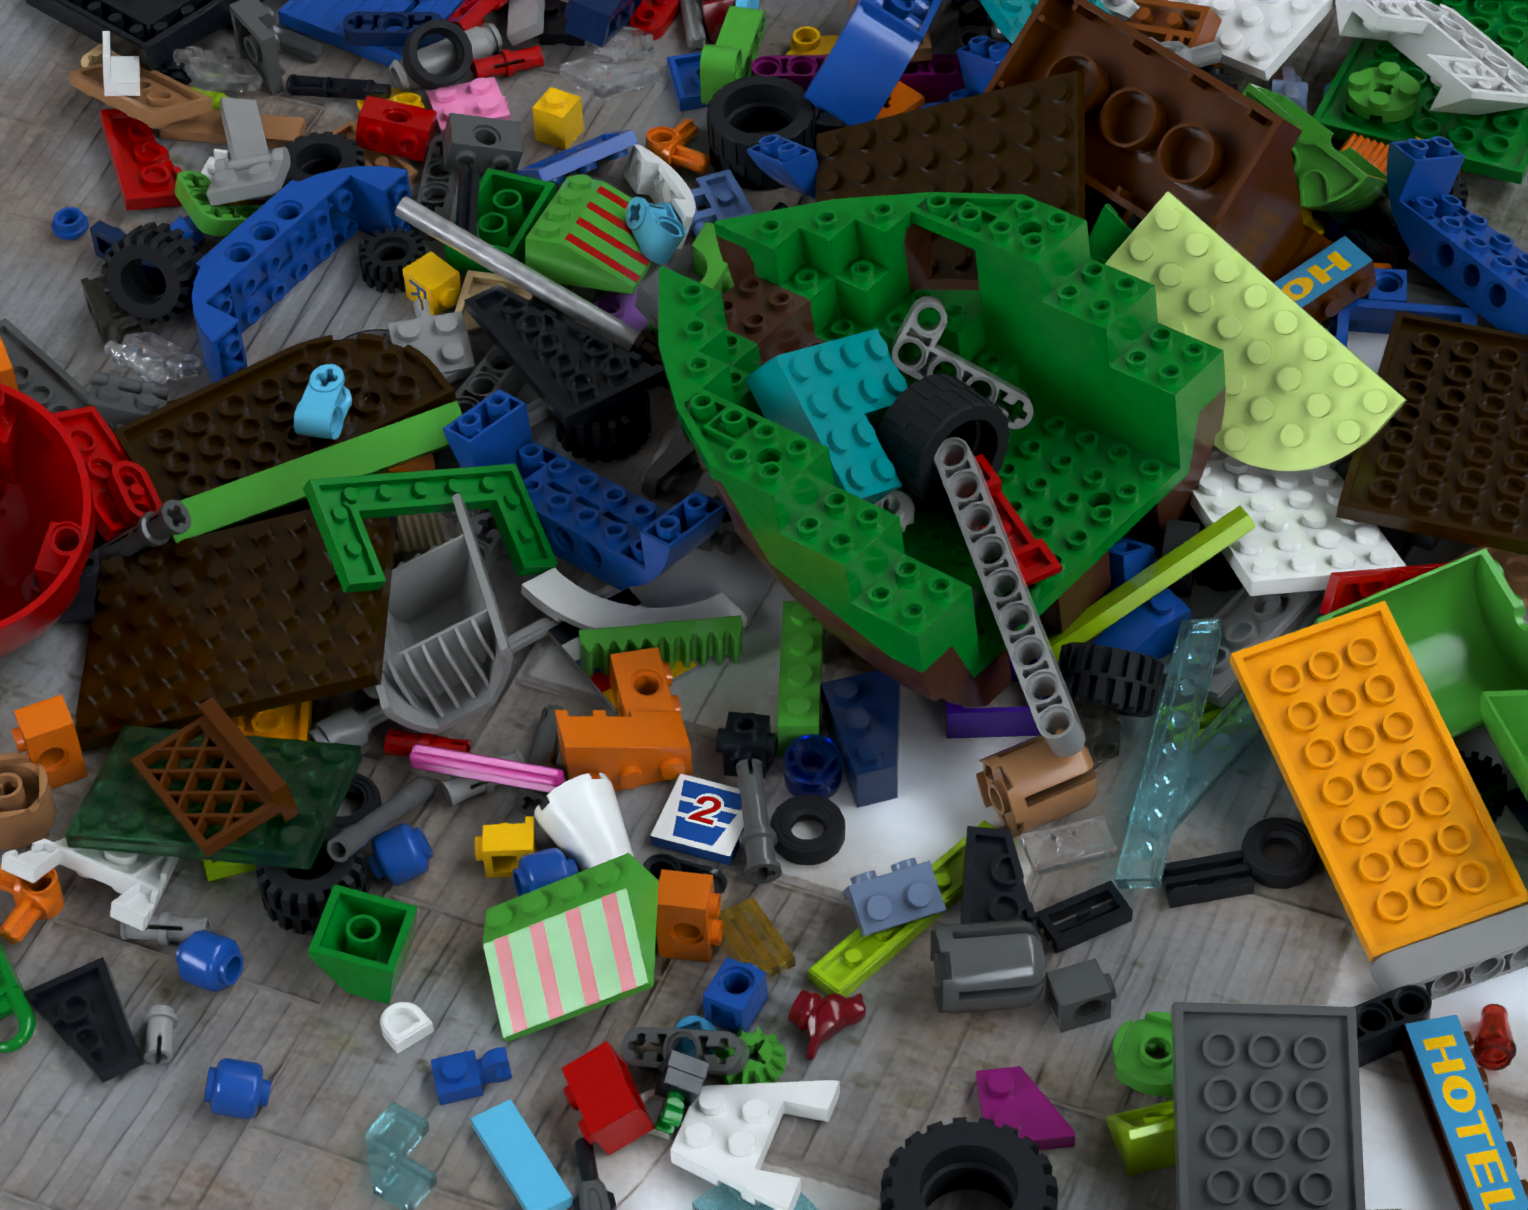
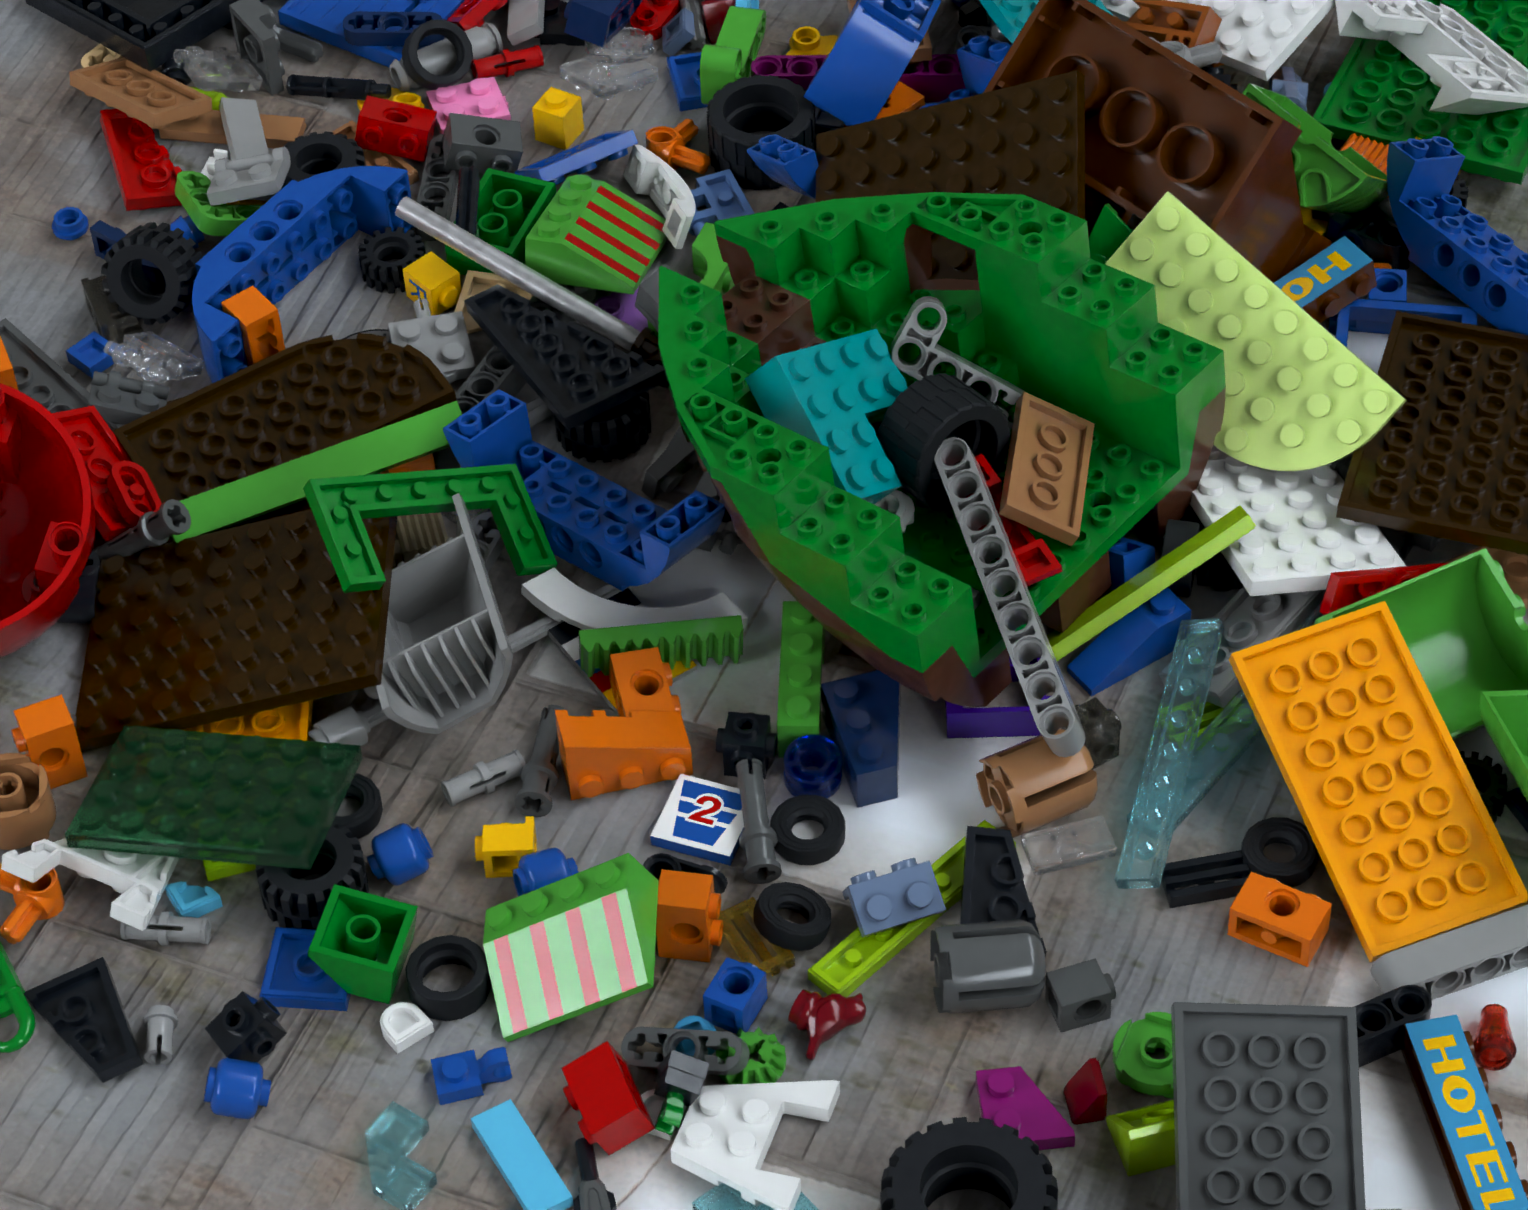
white panel [103,31,140,96] -> none
reddish brown fence [130,697,300,858] -> none
blue head [176,930,244,992] -> none
medium azure piece [294,364,352,440] -> none
dark grey piece [327,776,433,862] -> none
red pin [384,728,472,757] -> none
dark pink axle [409,744,565,793] -> none
white cone [534,773,634,871] -> none
medium azure piece [626,197,686,265] -> none
black tile [1035,880,1133,954] -> none
black tyre [1052,642,1164,717] -> none
bright green plate [1347,62,1421,123] -> none
none -> blue plate [66,331,121,379]
none -> medium azure tile [165,881,223,918]
none -> black brick [205,991,287,1063]
none -> orange brick [221,285,285,366]
none -> blue tile [259,927,351,1011]
none -> black tyre [405,935,491,1021]
none -> sand blue tile [662,8,695,56]
none -> black tyre [753,882,831,951]
none -> medium nougat plate [999,392,1095,547]
none -> dark red slope [1064,1058,1108,1125]
none -> orange brick [1227,871,1332,967]

